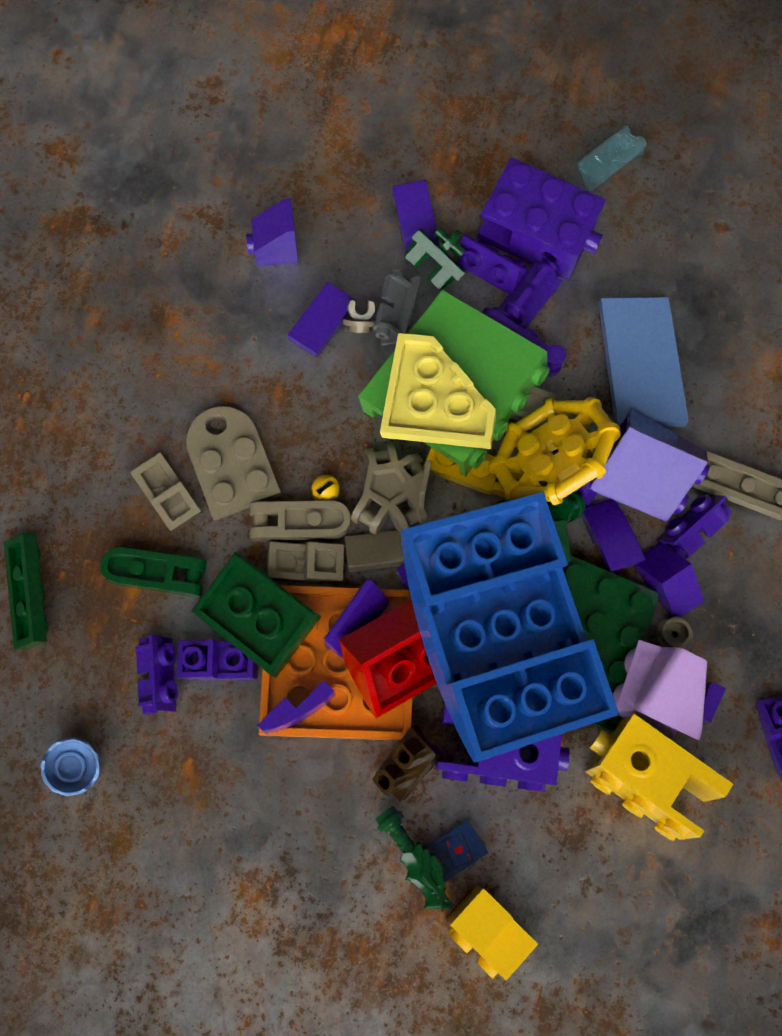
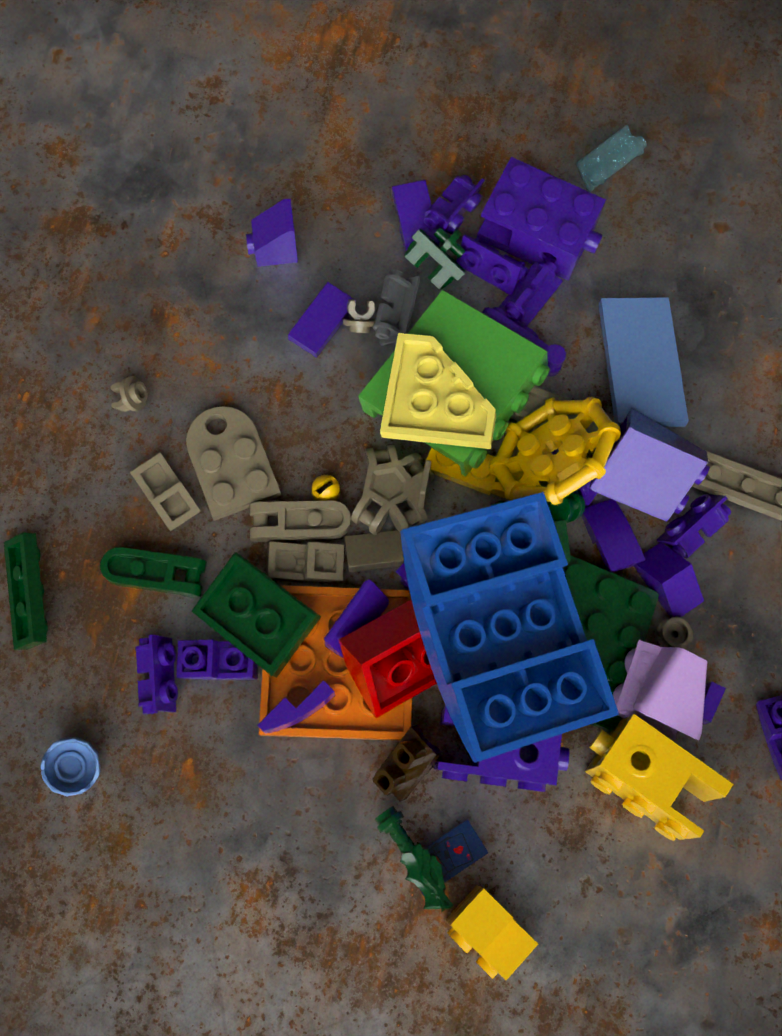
none -> dark tan plate [111,376,148,412]
none -> dark purple hinge [424,175,485,243]

